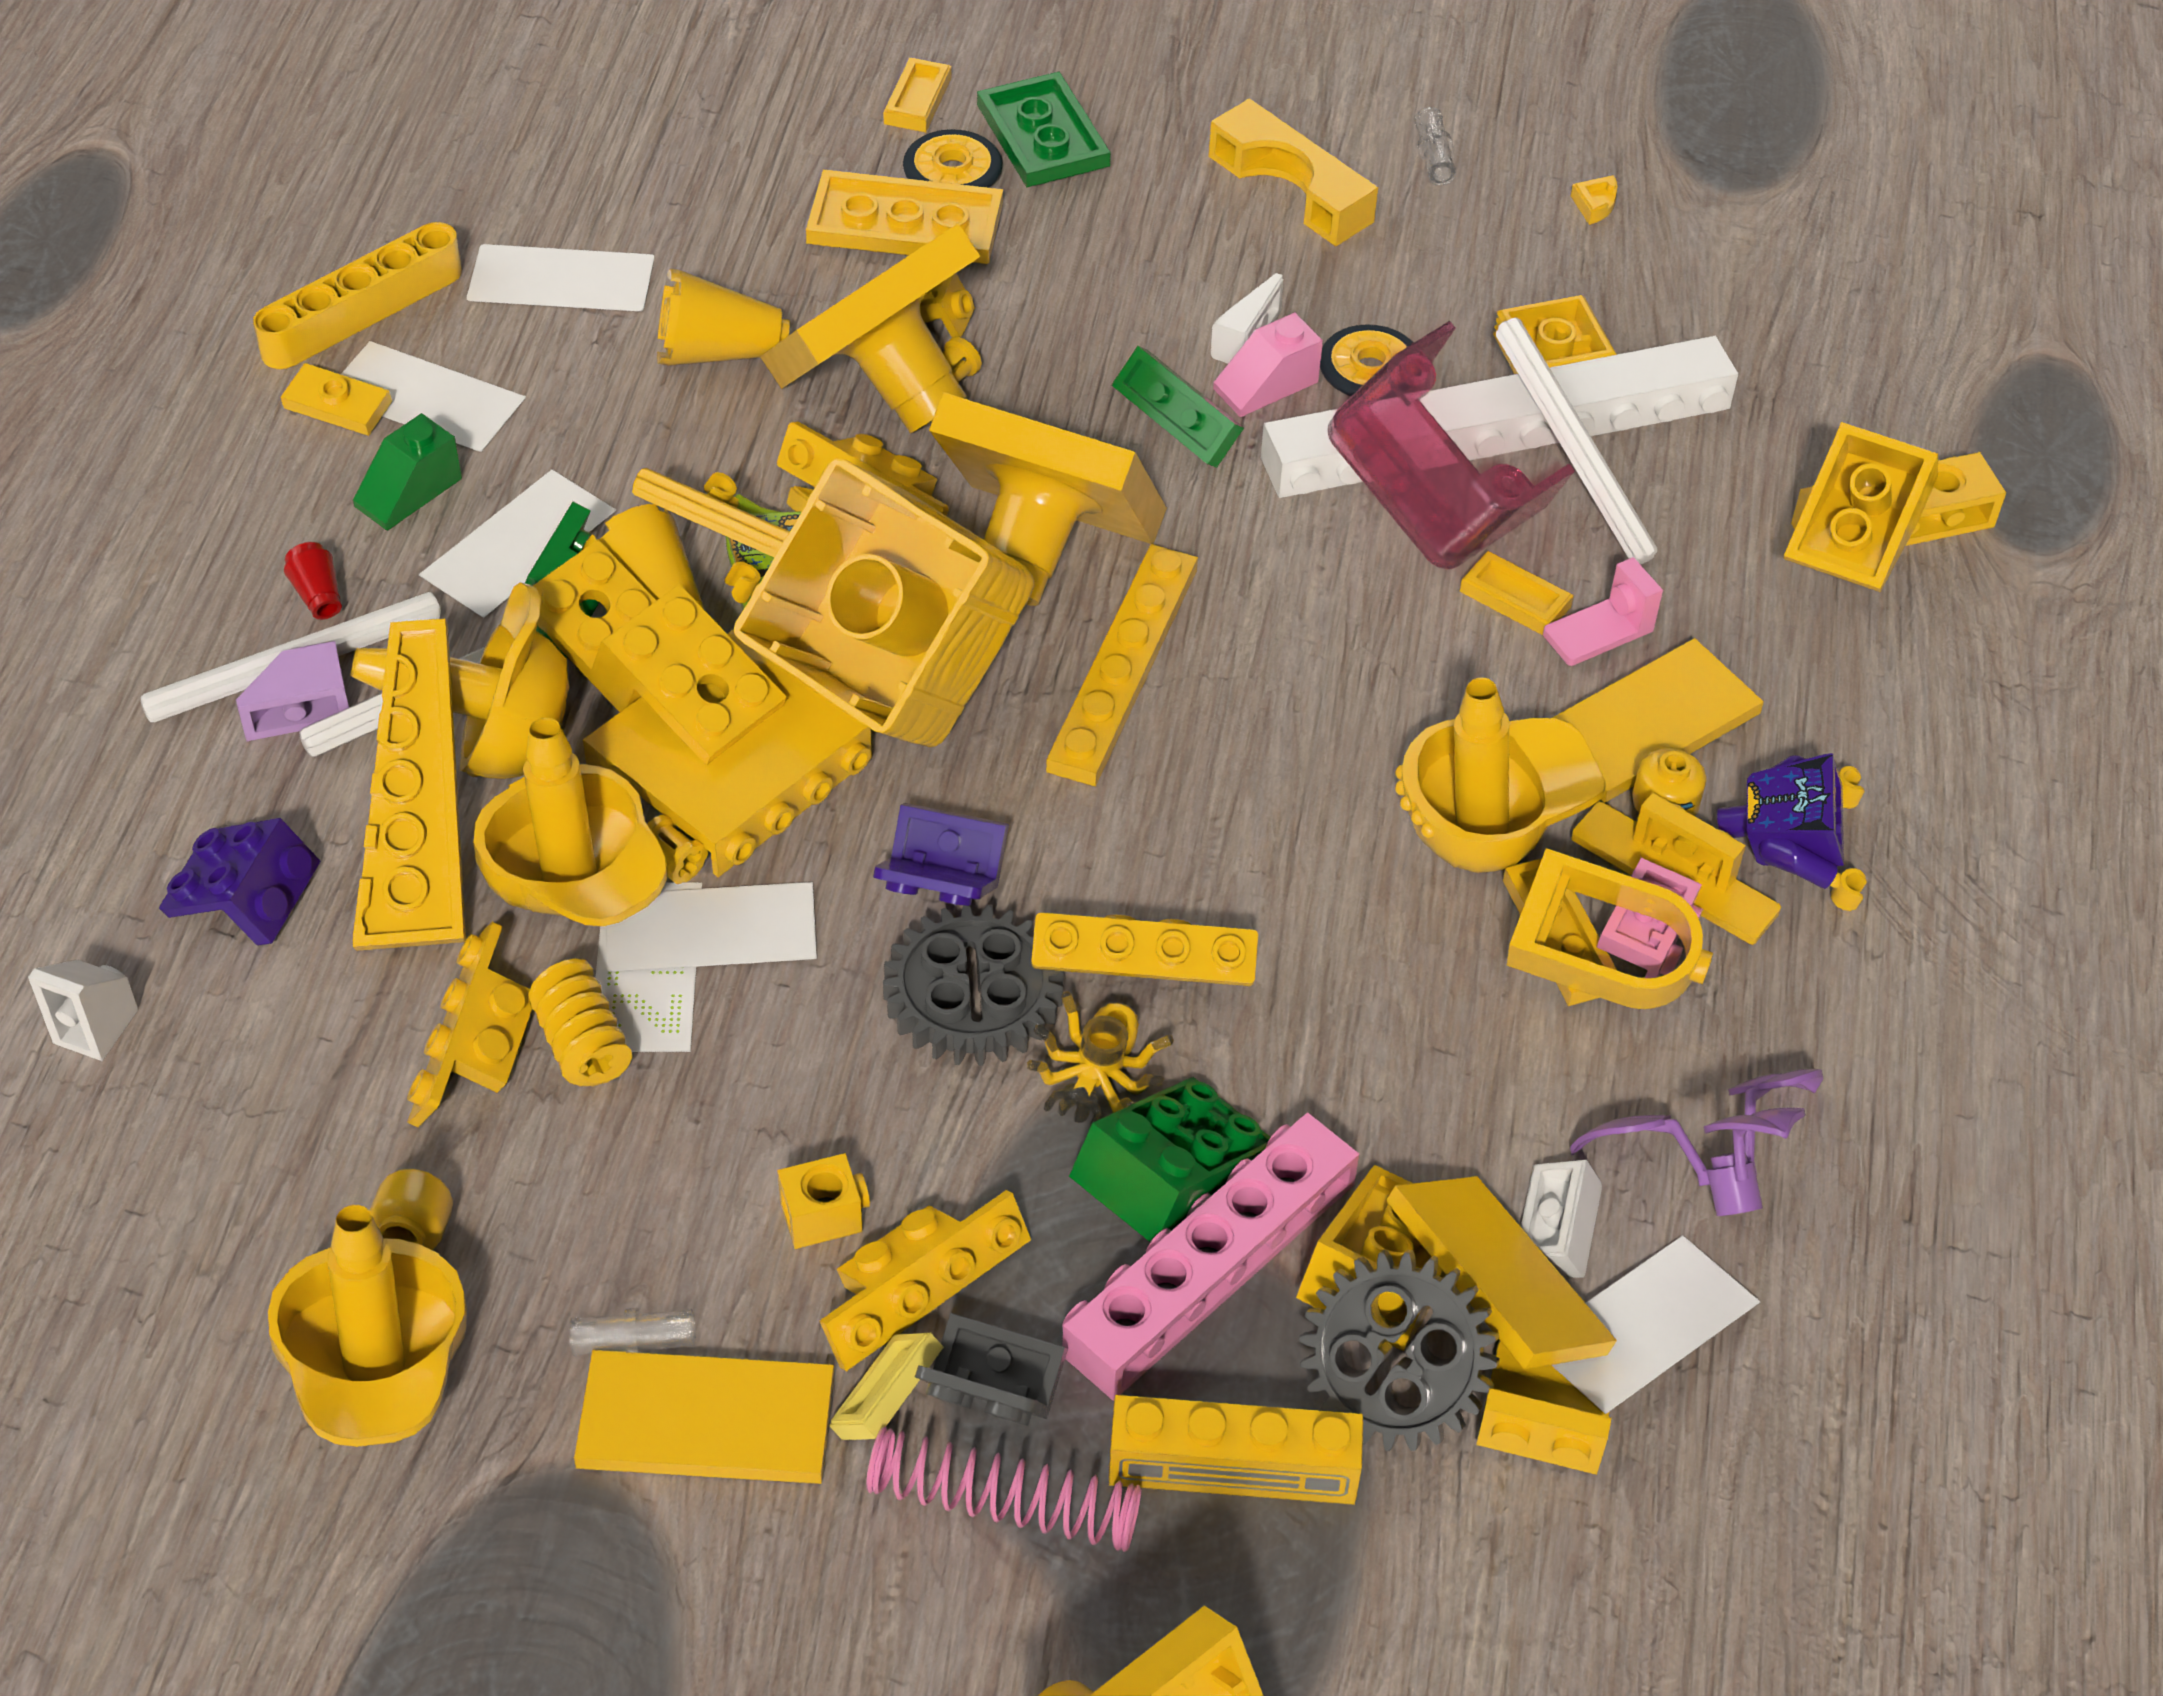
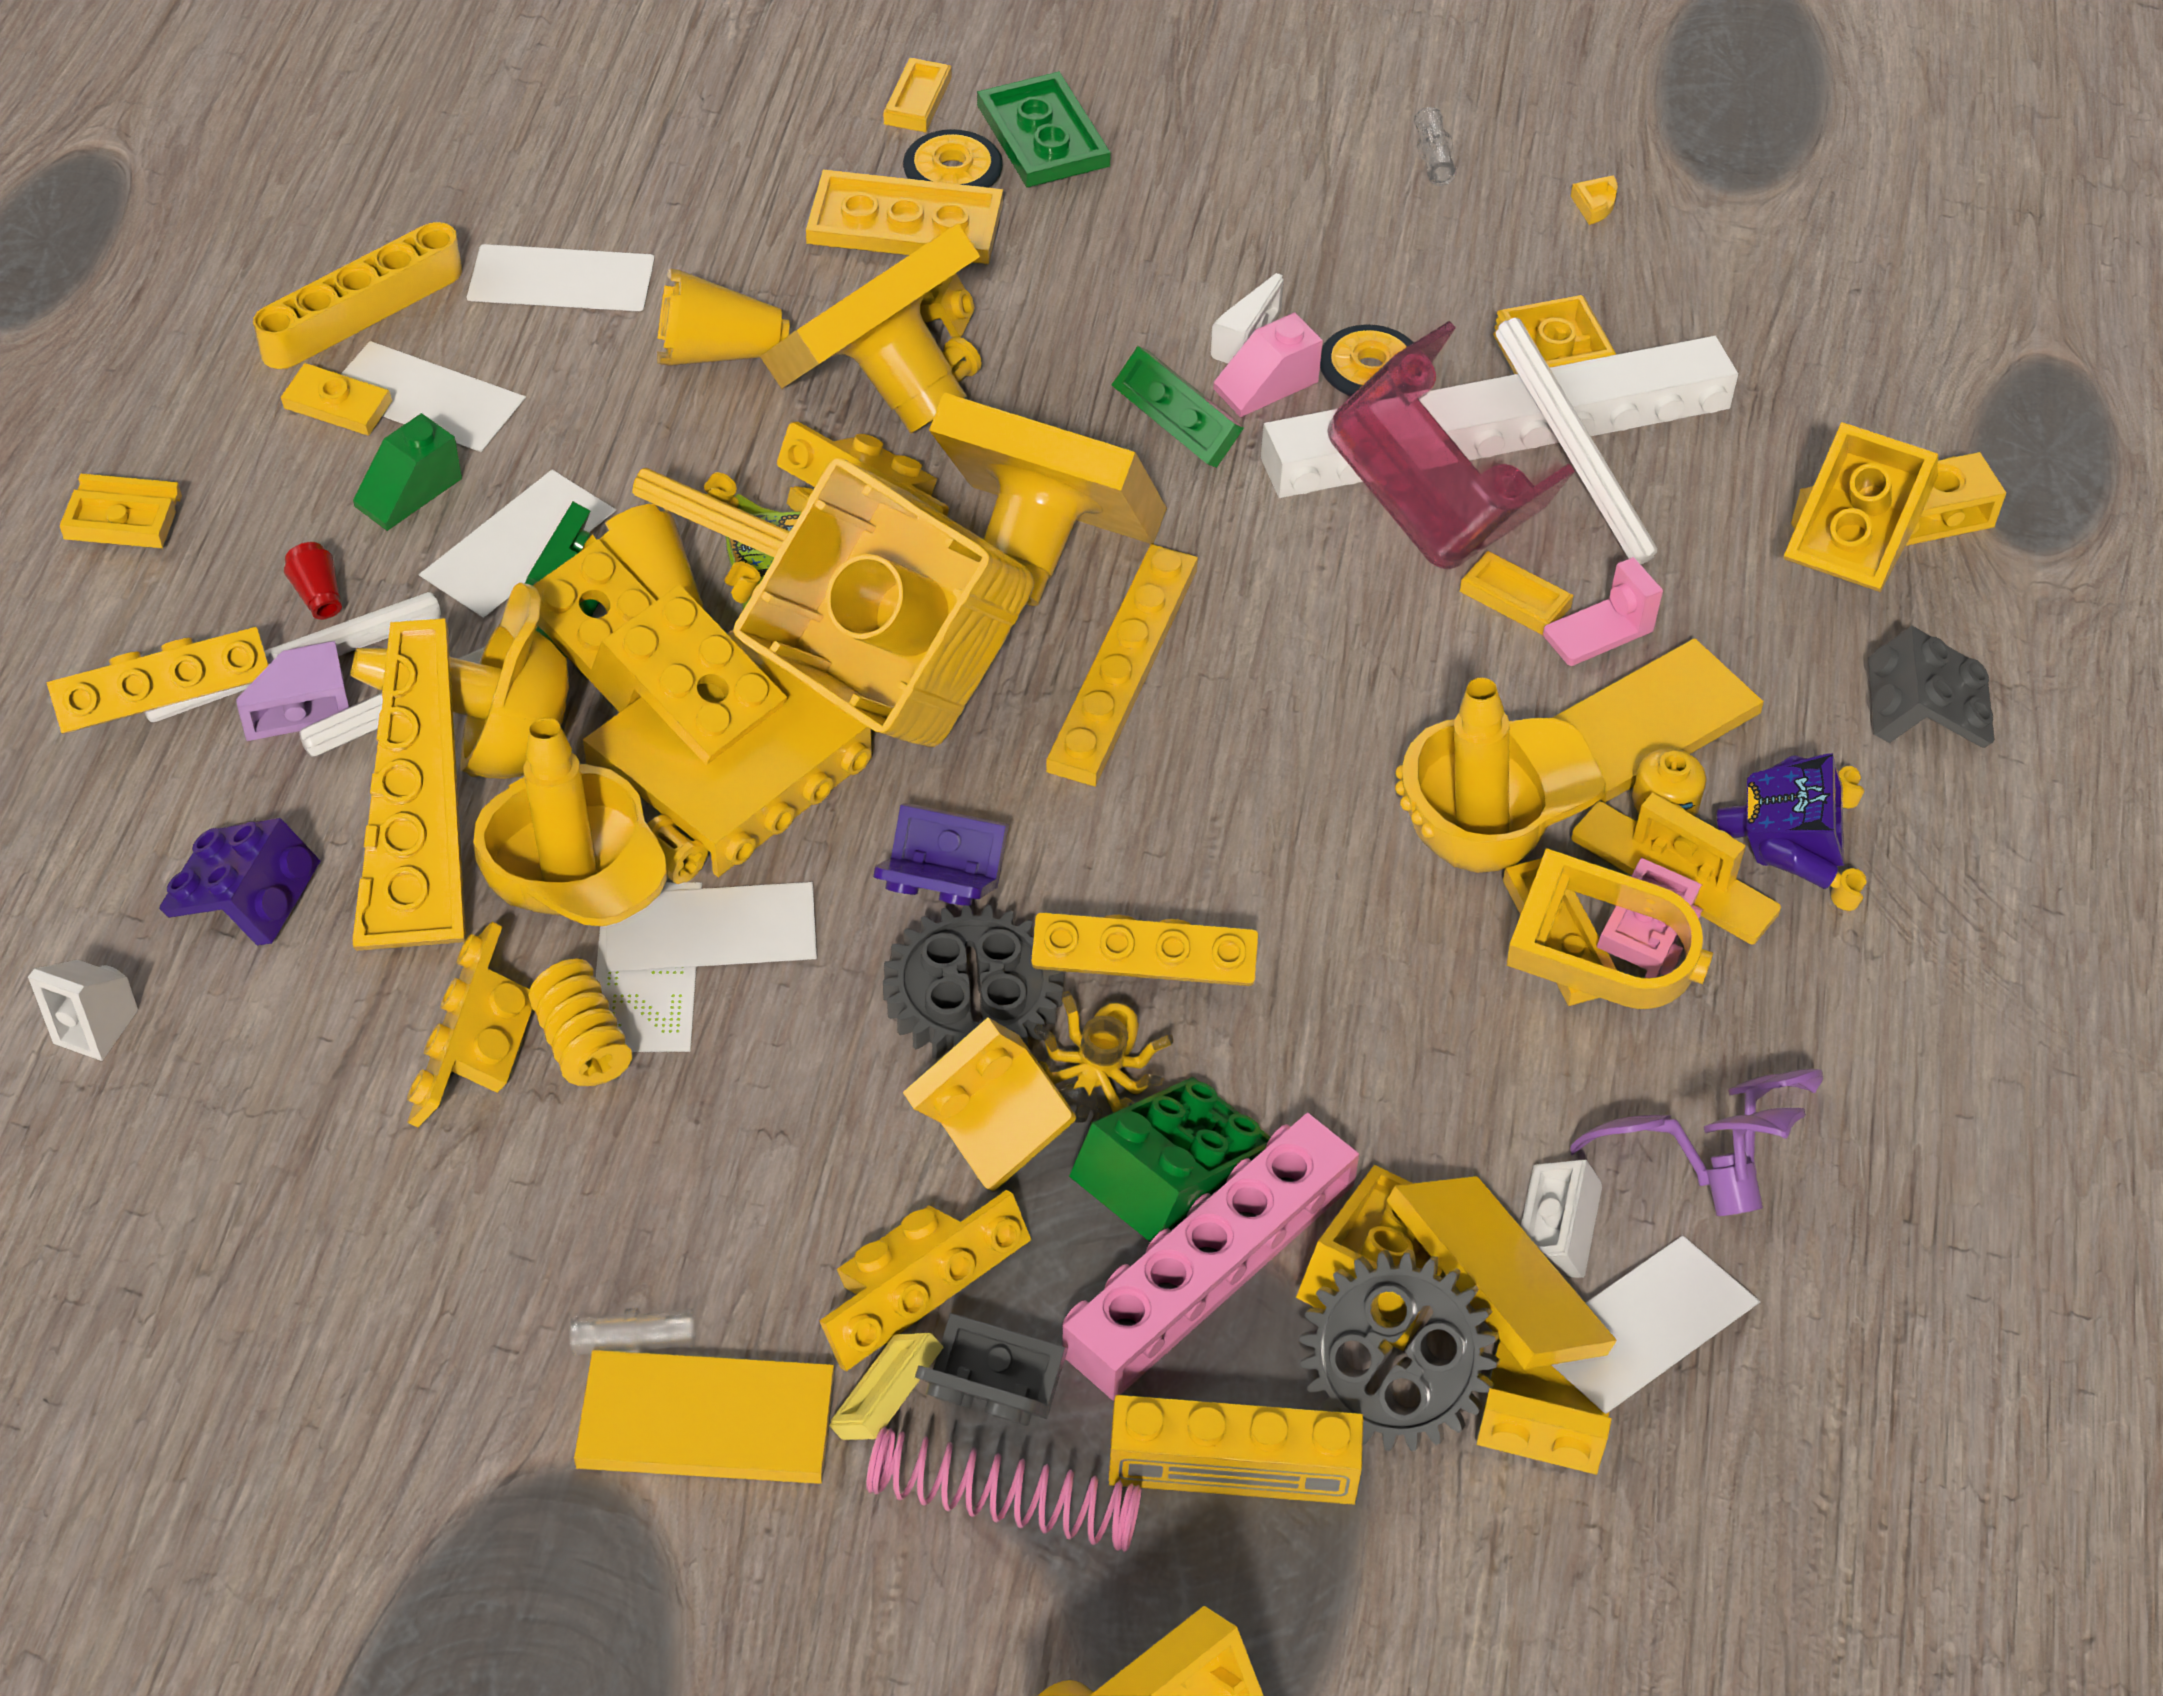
yellow piece [268,1205,467,1447] -> none
yellow head [369,1169,453,1250] -> none
yellow brick [777,1153,870,1249] -> none
yellow arch [1208,98,1378,246] -> none
none -> yellow bracket [46,627,268,734]
none -> yellow plate [59,473,182,548]
none -> yellow bracket [903,1017,1076,1191]
none -> dark grey bracket [1868,625,1995,748]

